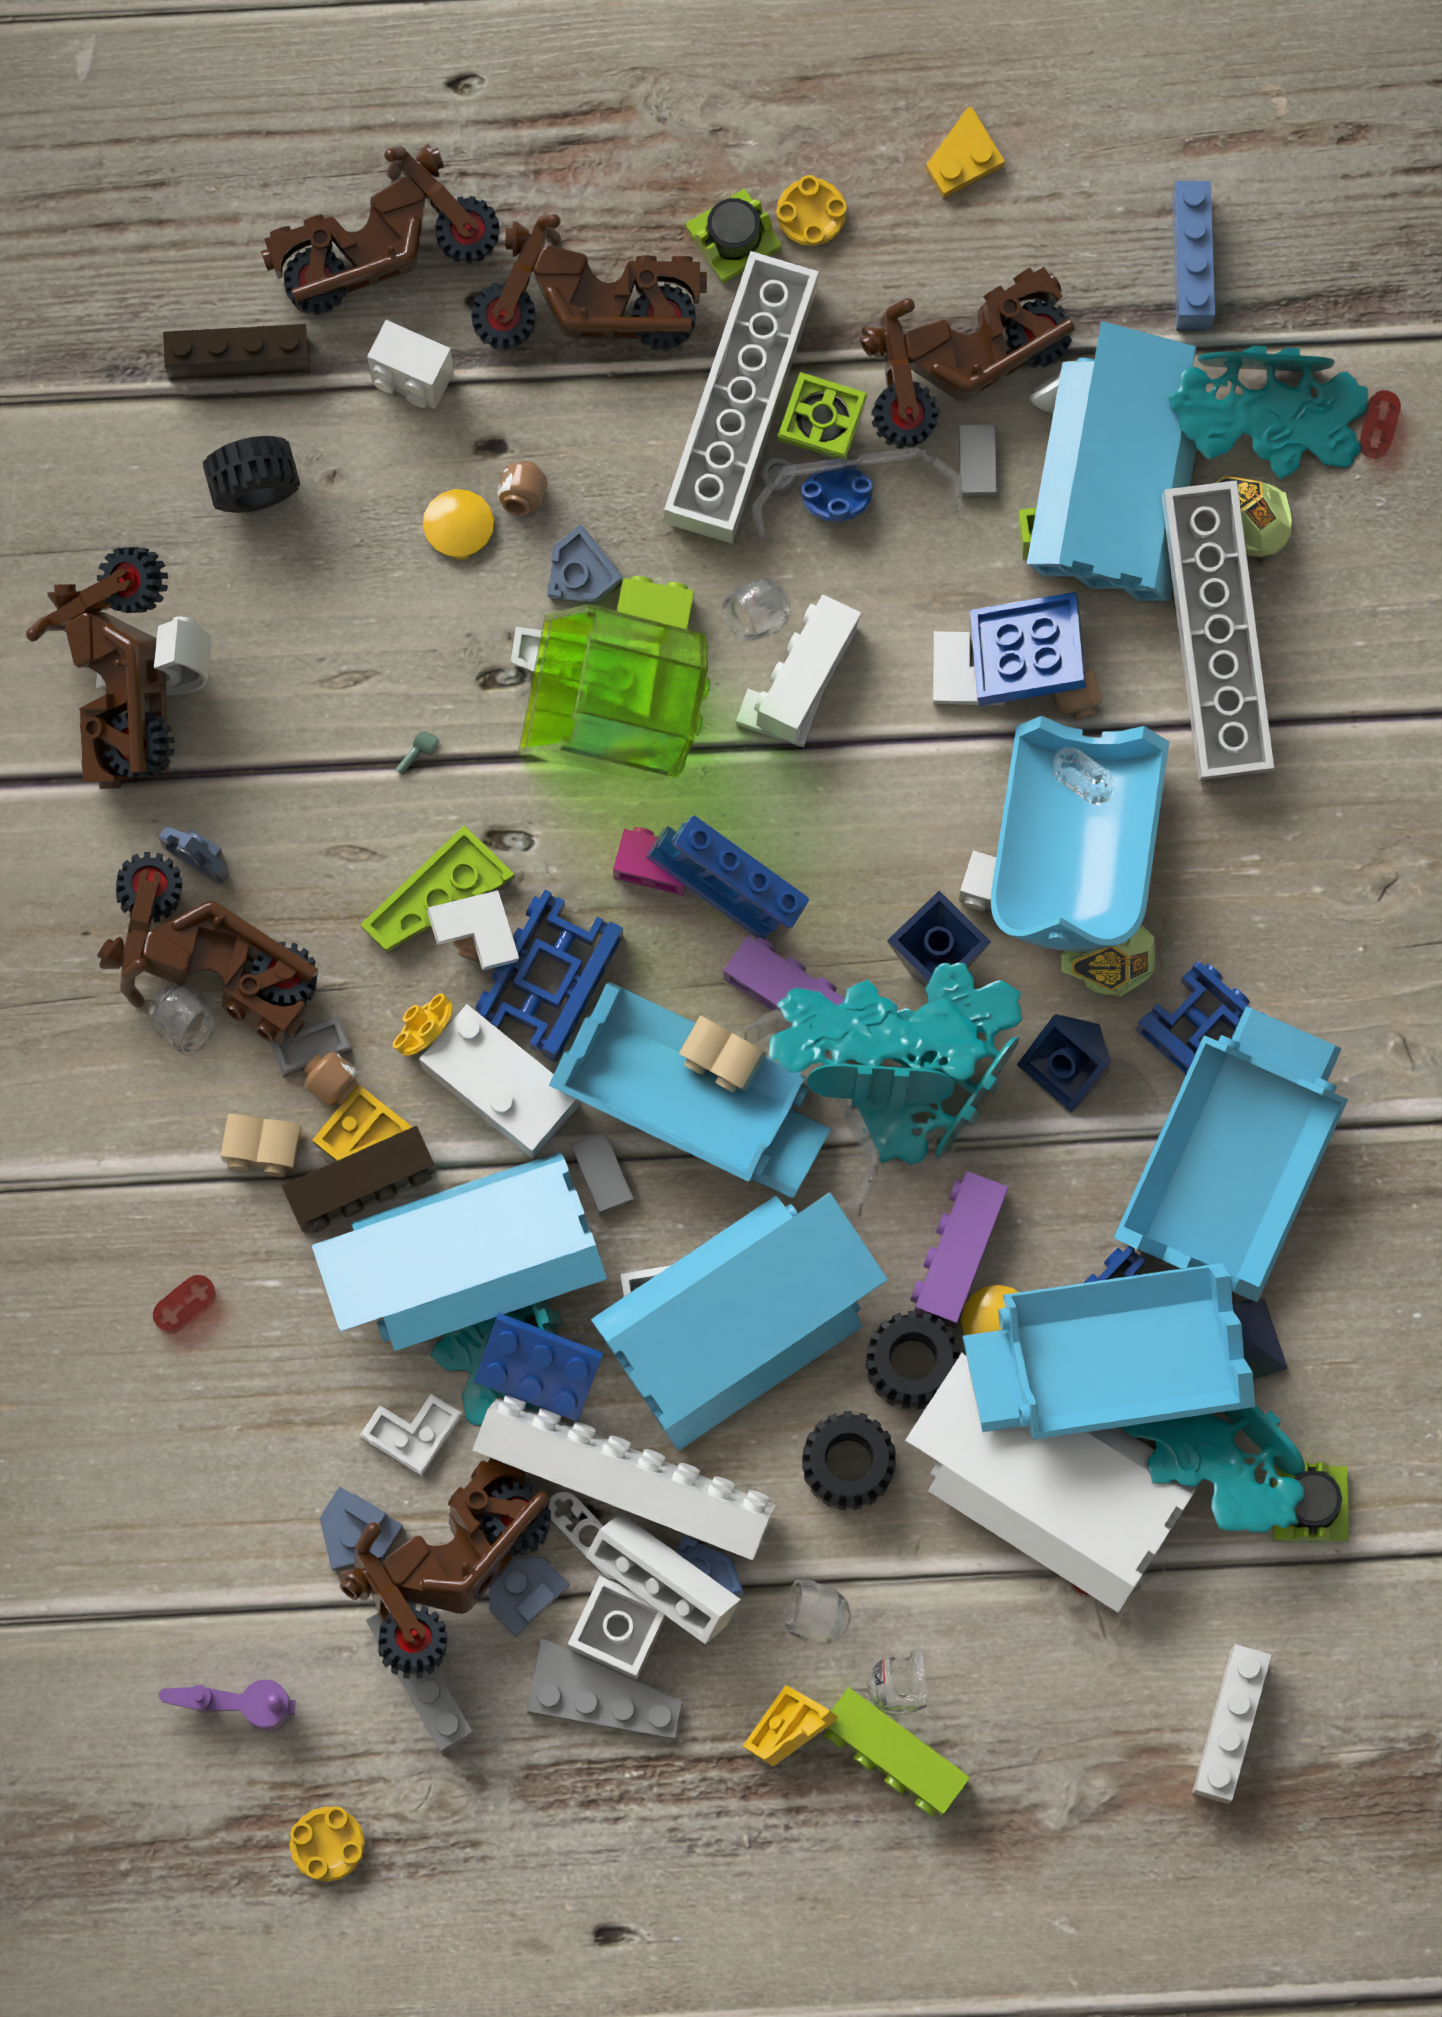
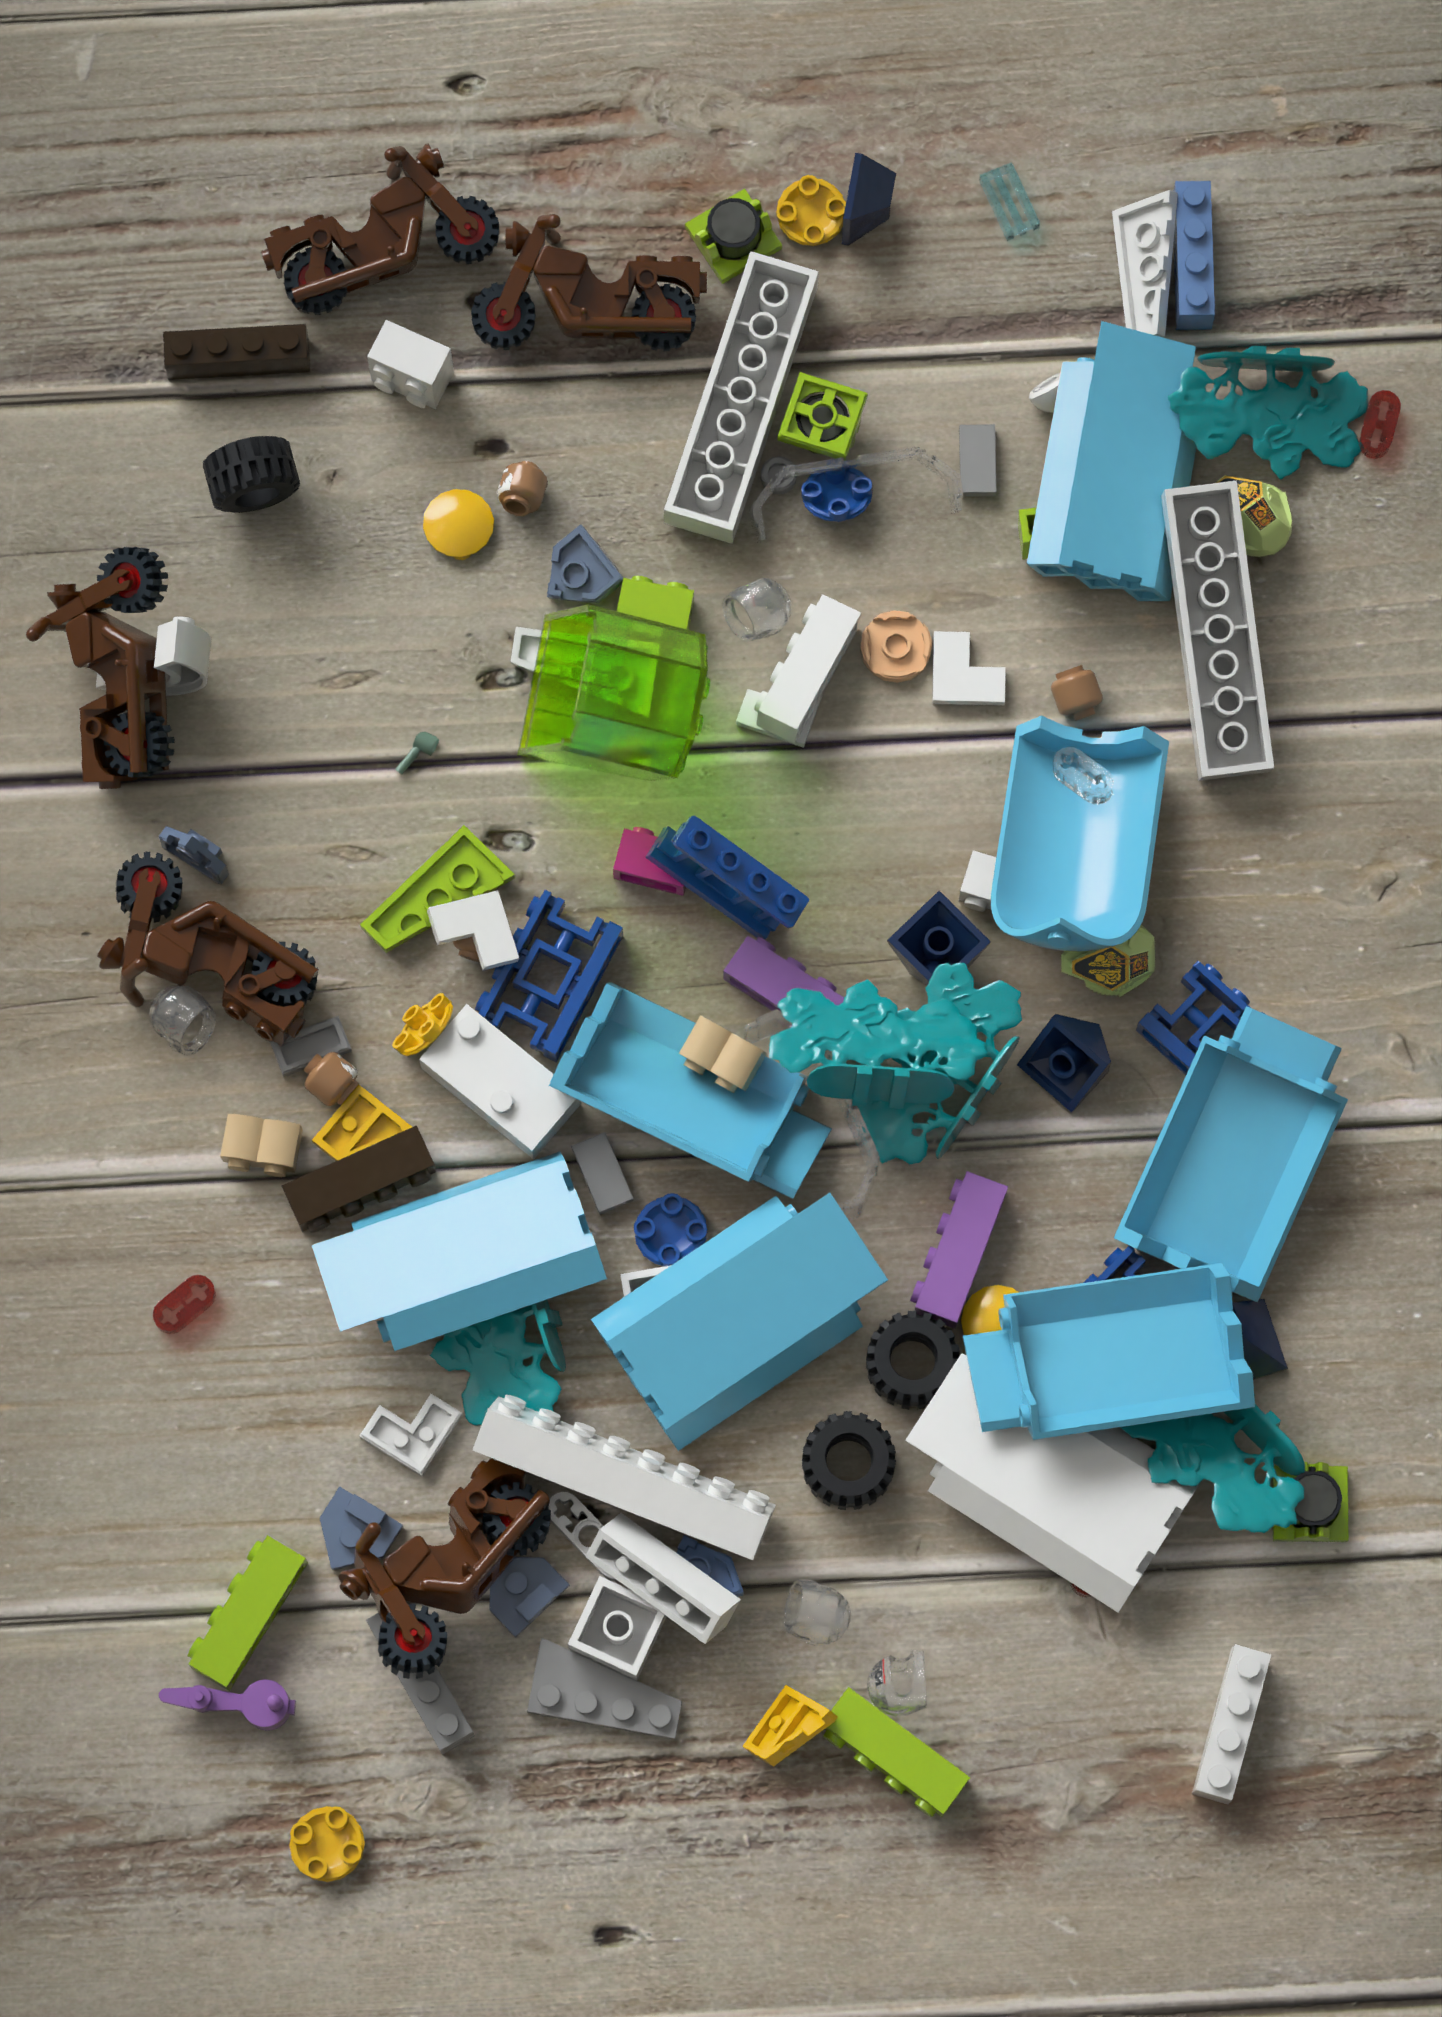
blue plate [474,1313,603,1422] -> none
reddish brown piece [859,267,1075,449] -> none
yellow wing [926,106,1005,199] -> none
plate [970,592,1087,706] -> none
none -> lime brick [187,1535,308,1691]
none -> blue dish [634,1193,708,1266]
none -> dark blue slope [842,153,896,246]
none -> light nougat tile [860,610,932,683]
none -> clear light blue tile [979,162,1040,241]
none -> white wing [1112,190,1178,337]

